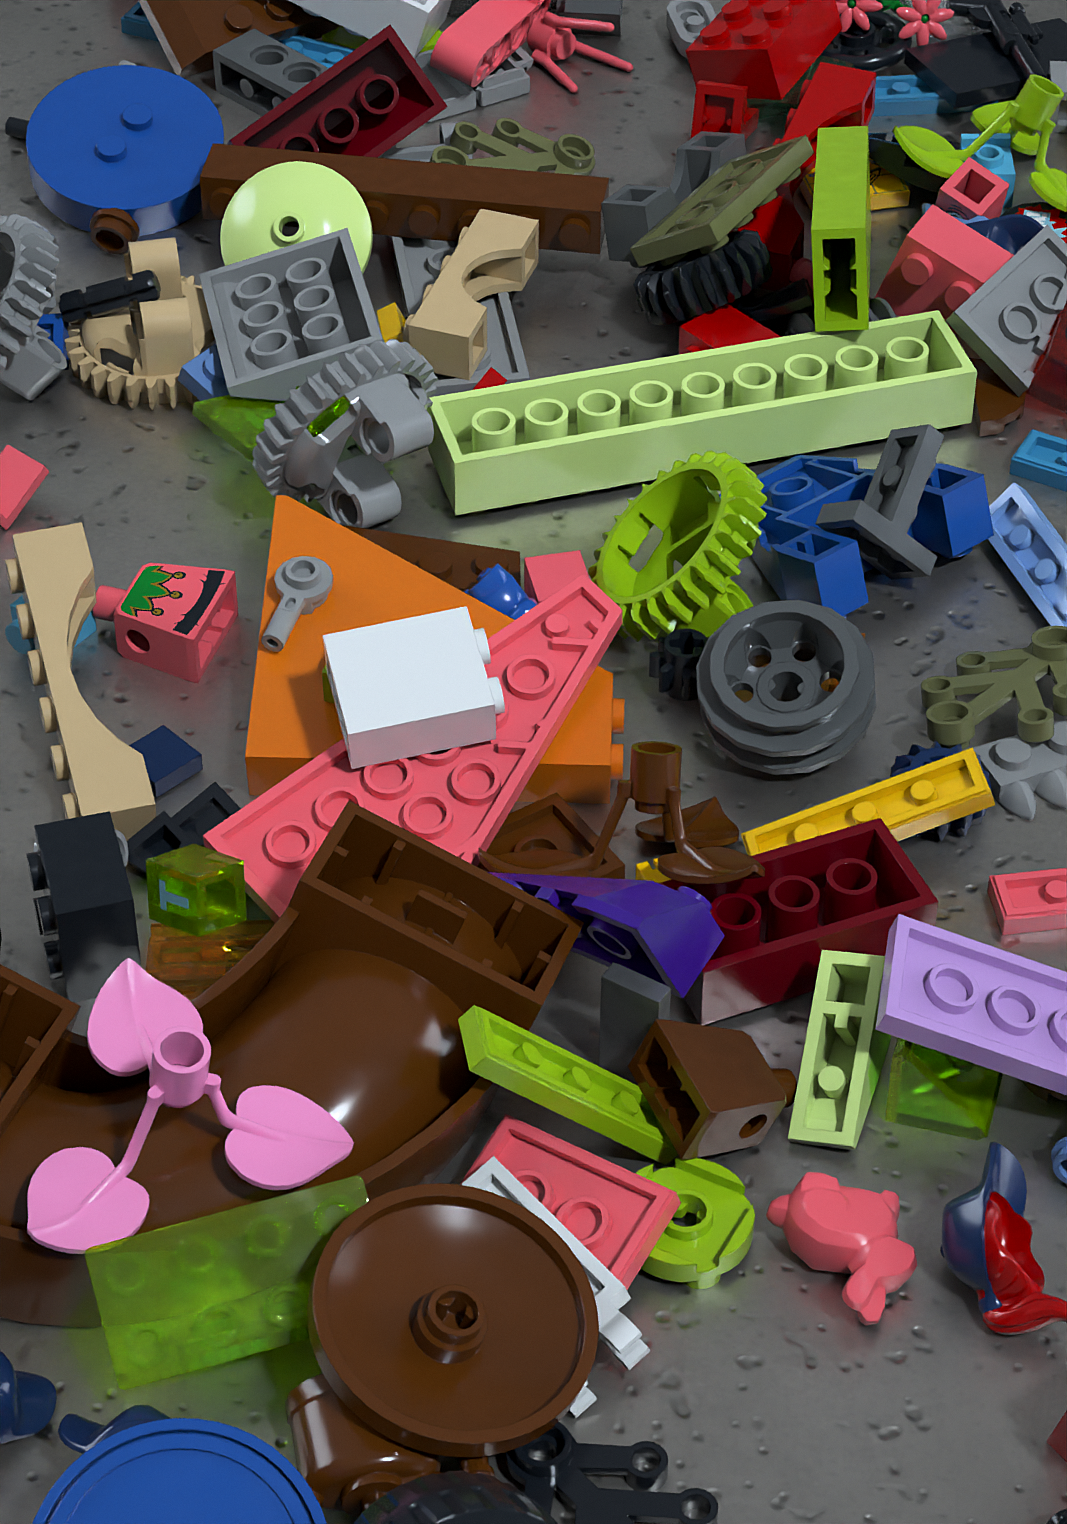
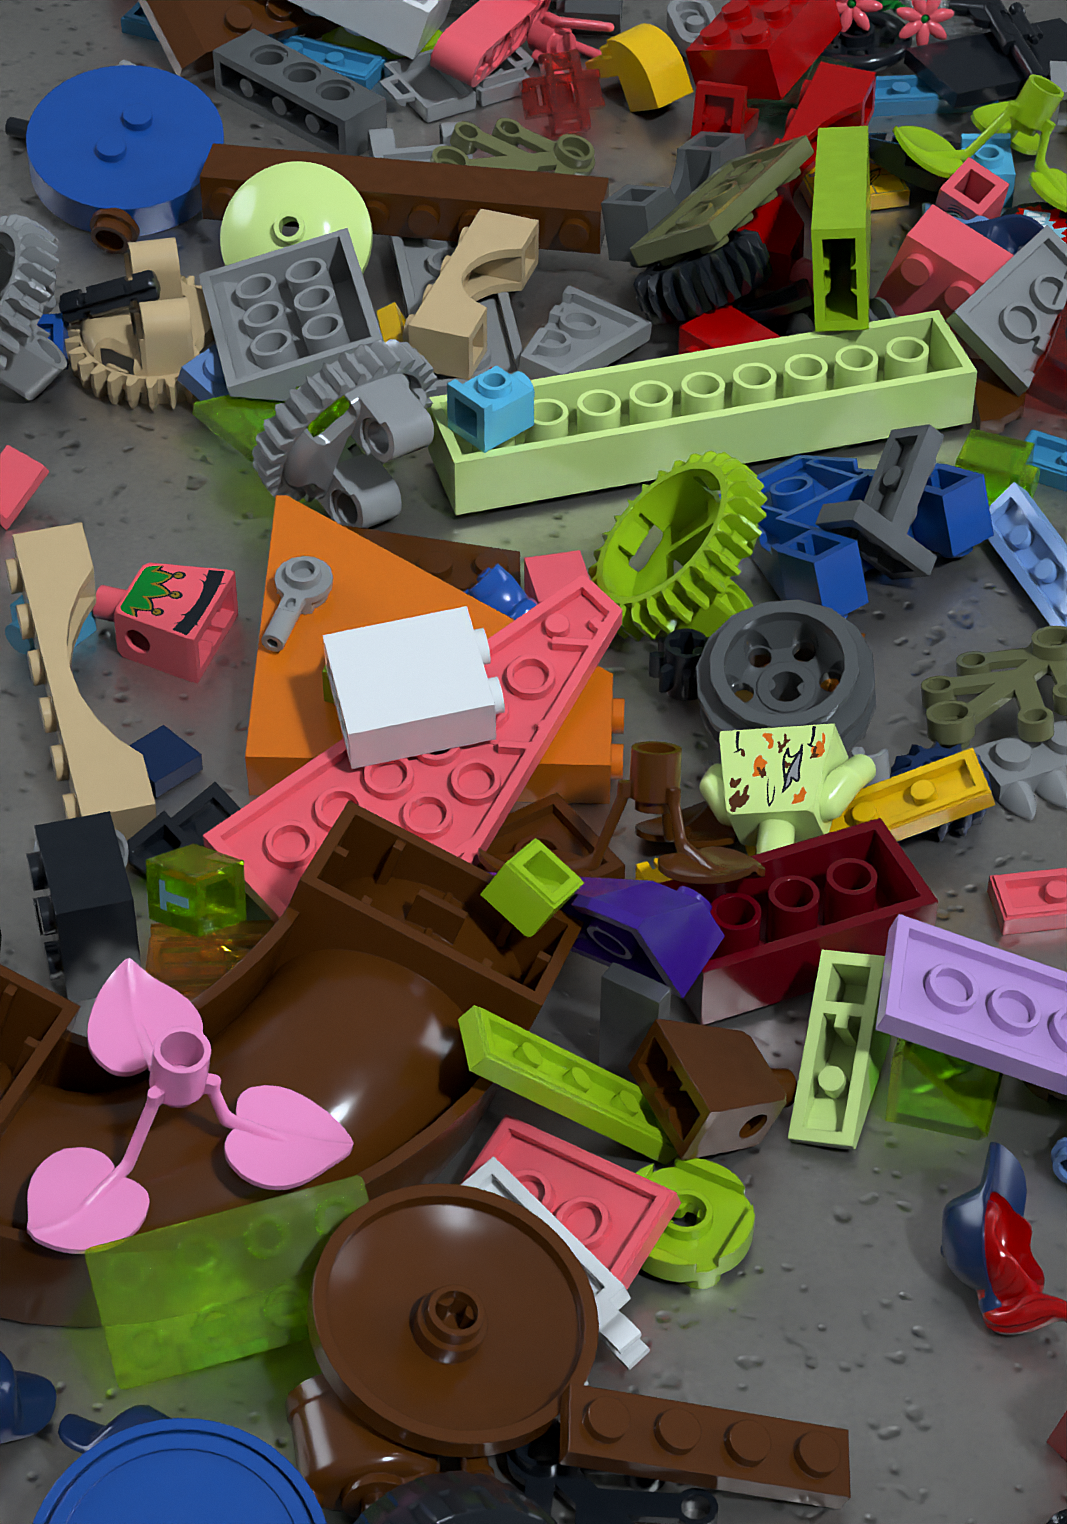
dark red slope [227,24,448,158] -> none
coral animal [766,1172,917,1326] -> none
none -> medium azure brick [447,365,535,453]
none -> lime slope [480,838,584,937]
none -> light grey wing [518,285,653,380]
none -> clear red piece [519,49,606,137]
none -> reddish brown plate [559,1383,851,1509]
none -> yellow brick [585,23,694,112]
none -> yellowish green torso [699,723,890,854]
none -> clear neon green brick [955,429,1040,506]

